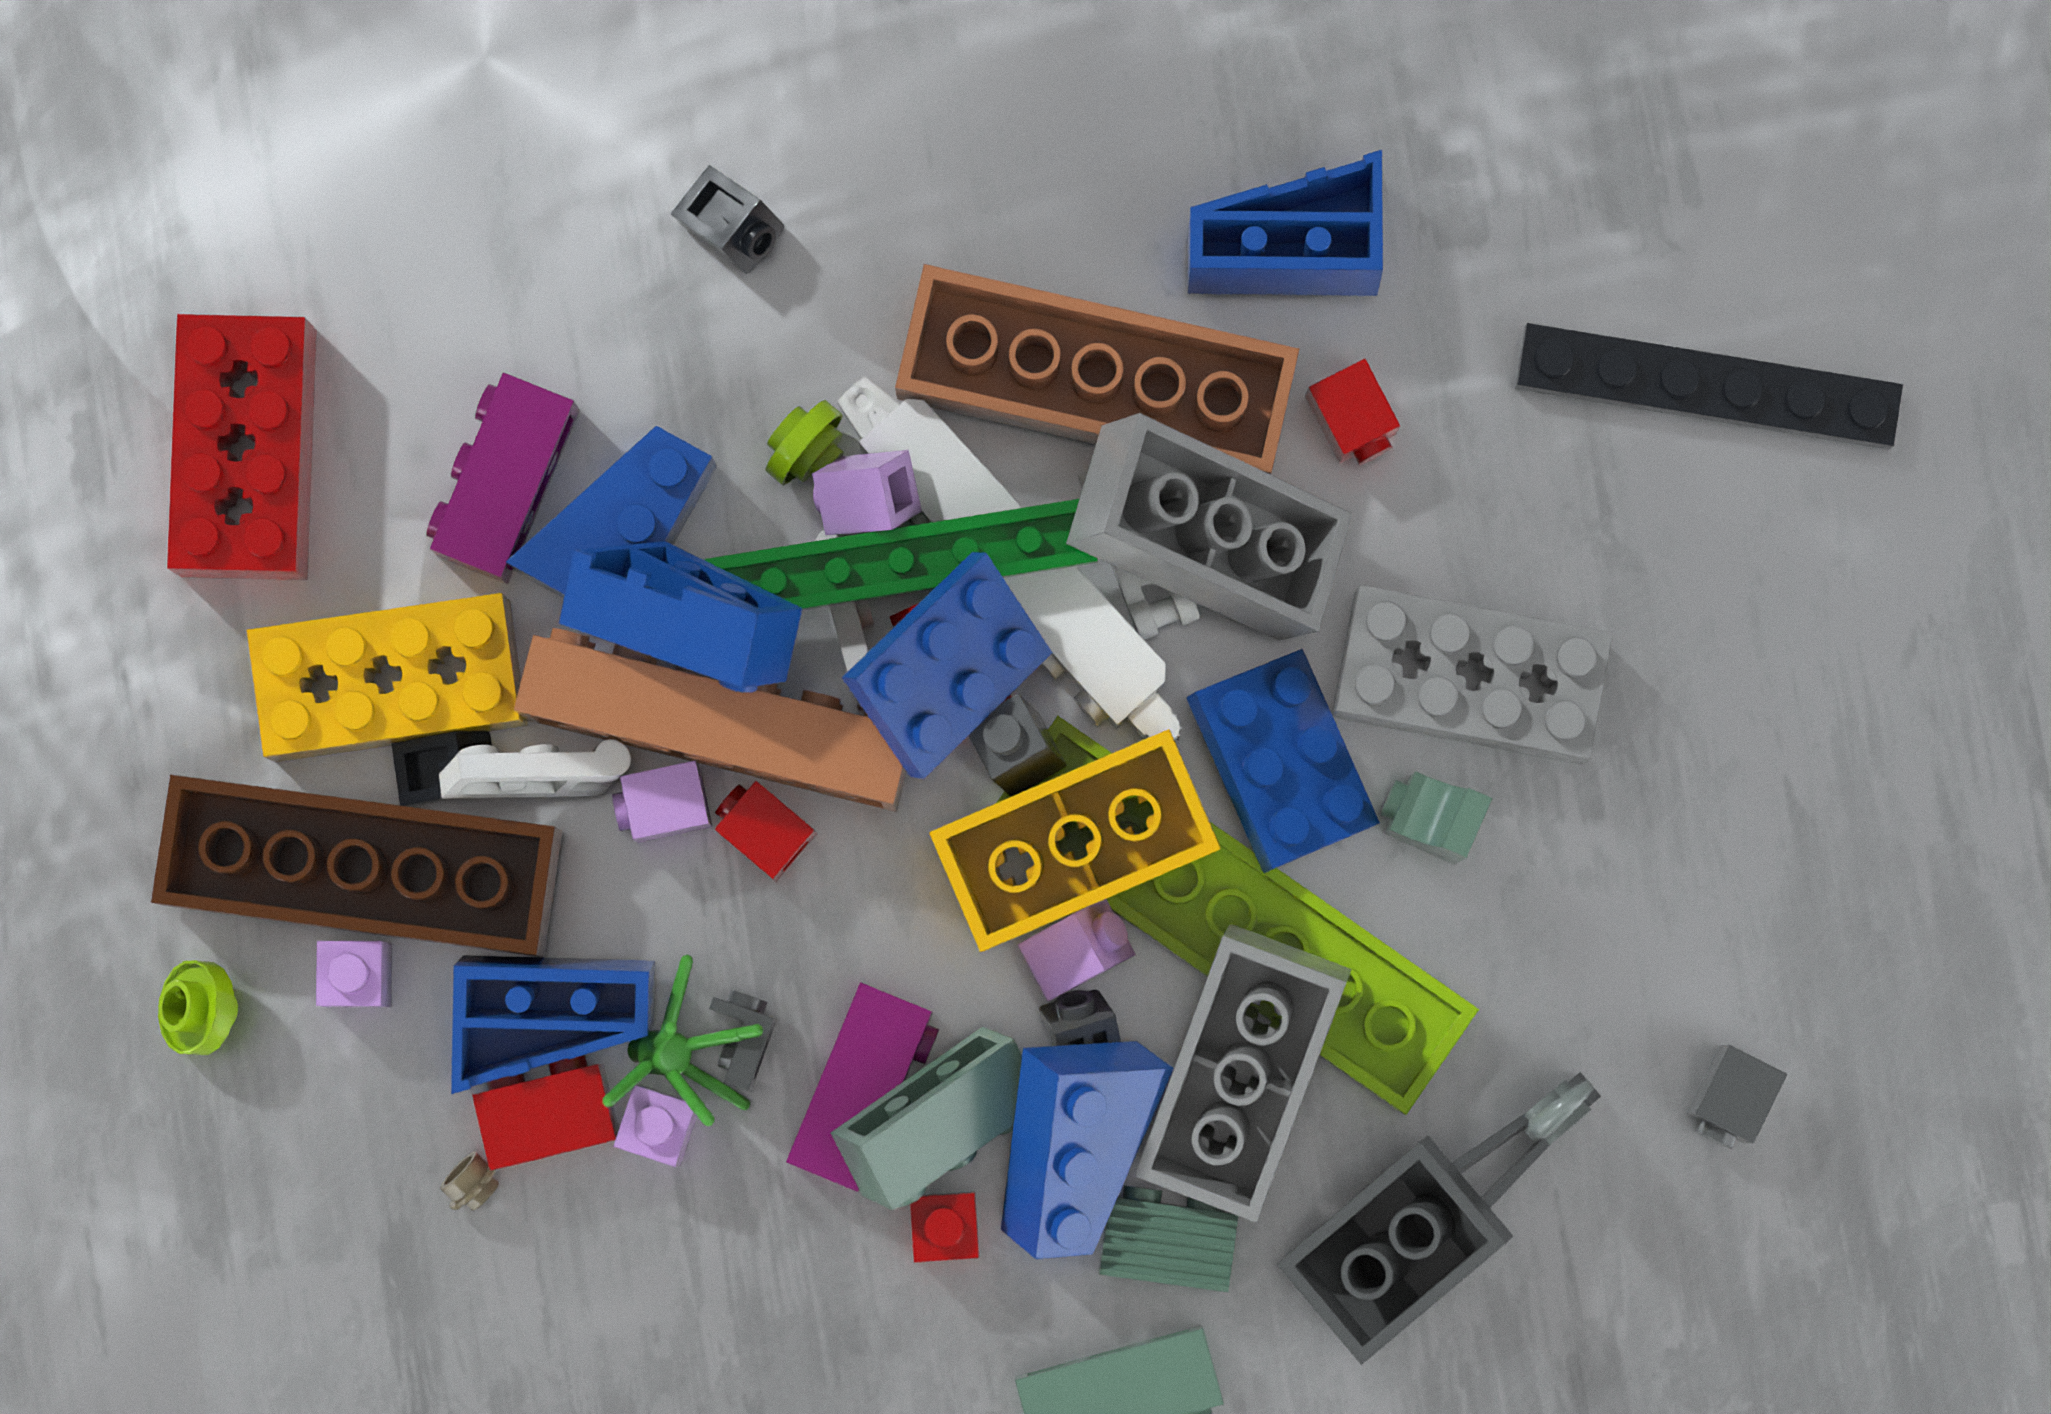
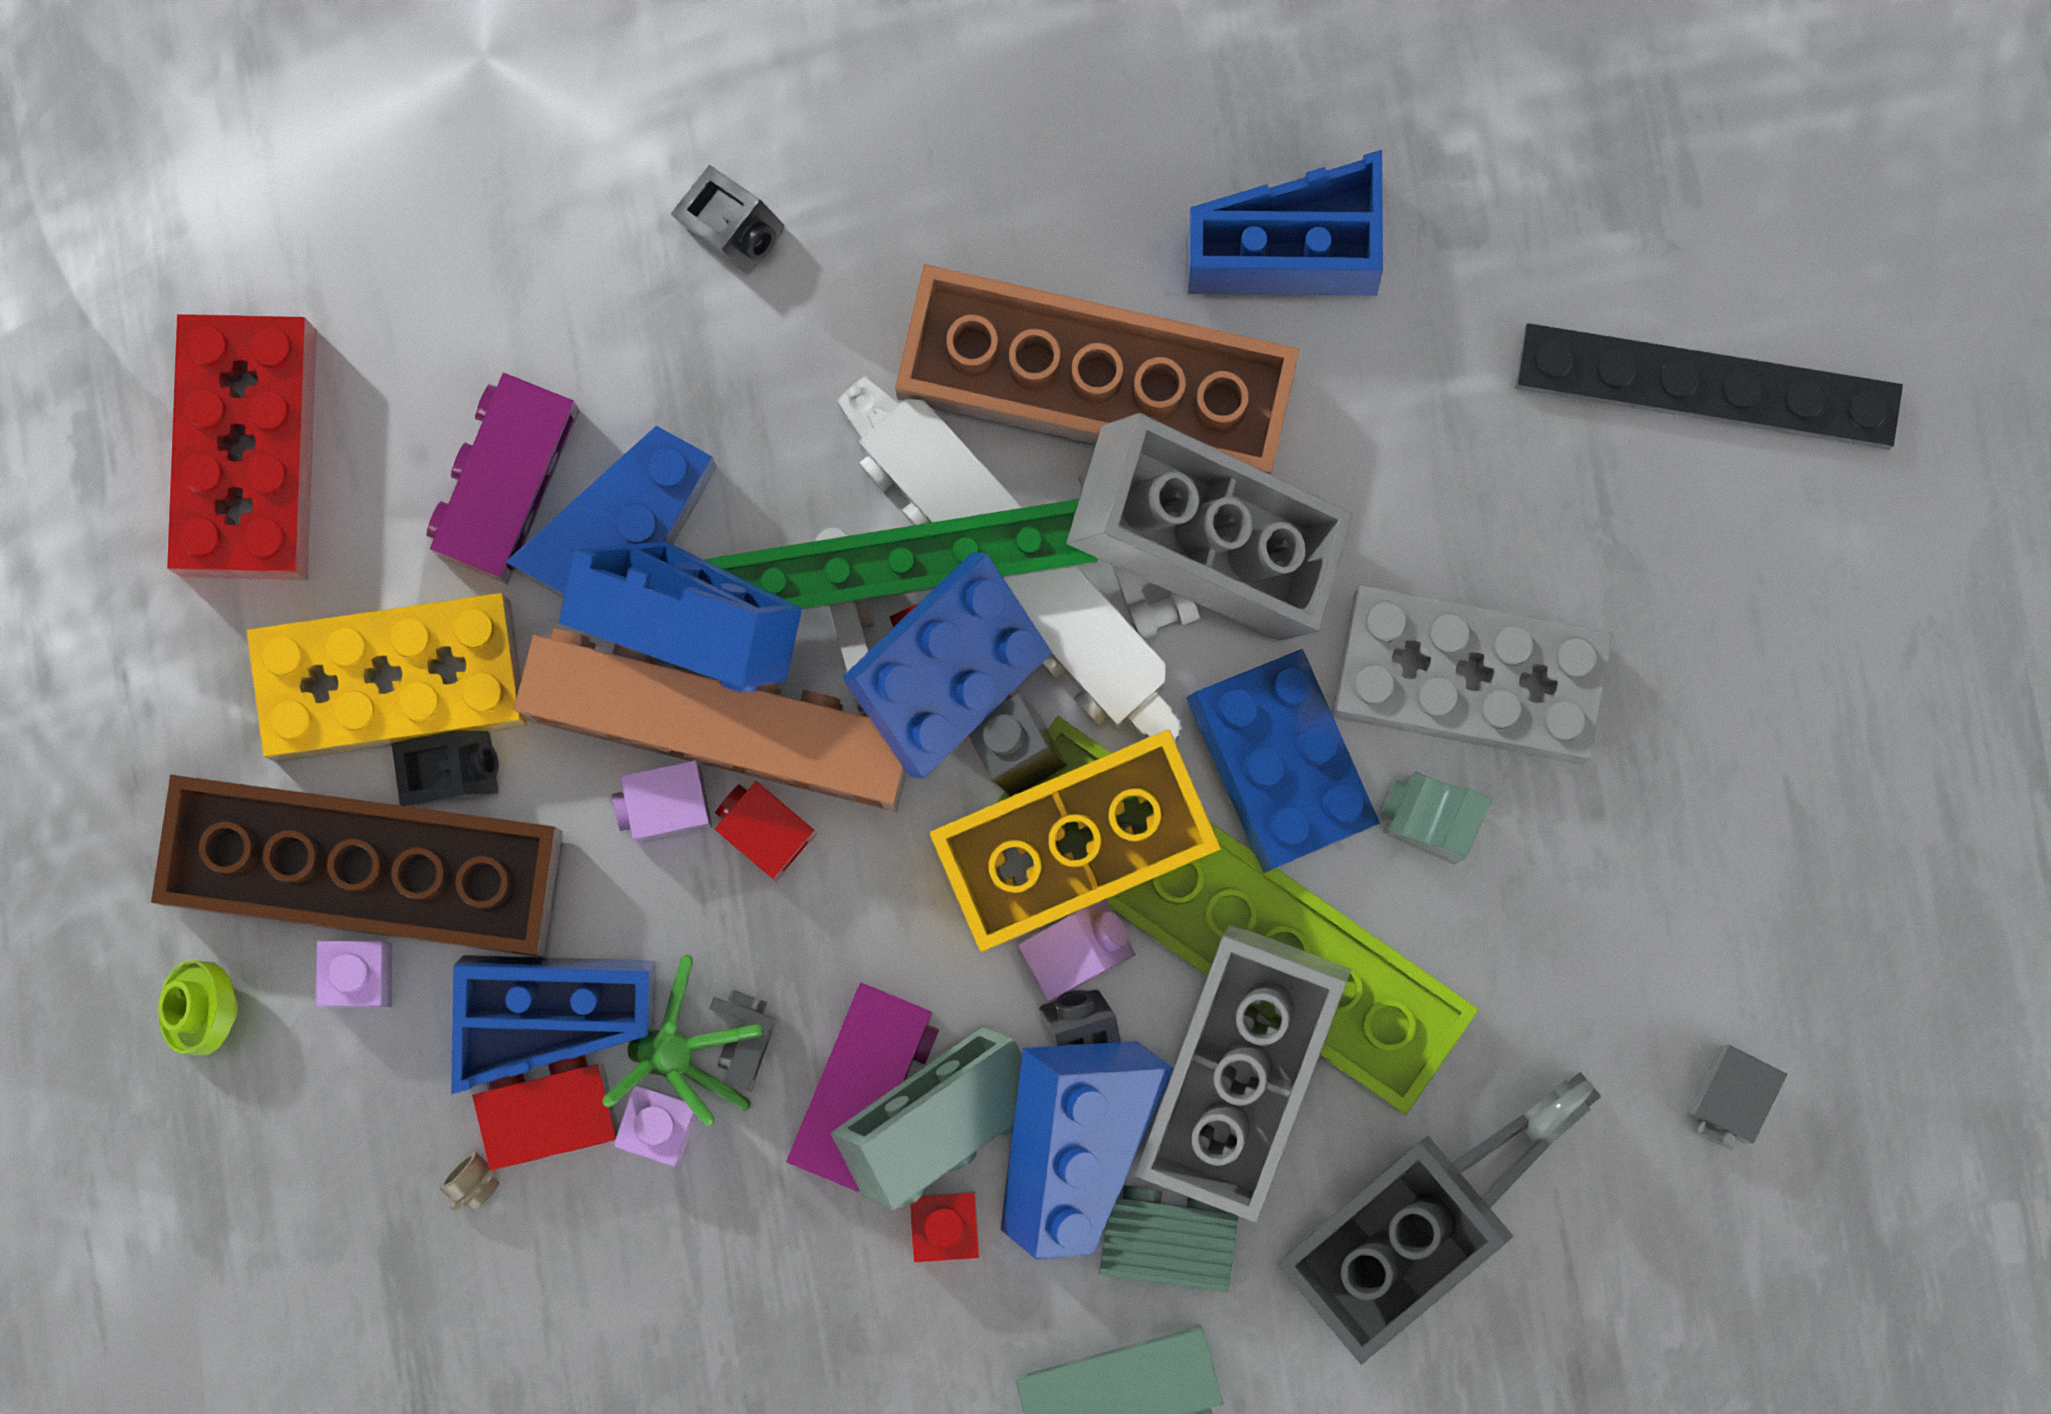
white plate [439,739,631,799] -> none
lime plate [765,400,844,486] -> none
lavender brick [812,450,922,535] -> none
red brick [1305,358,1400,465] -> none

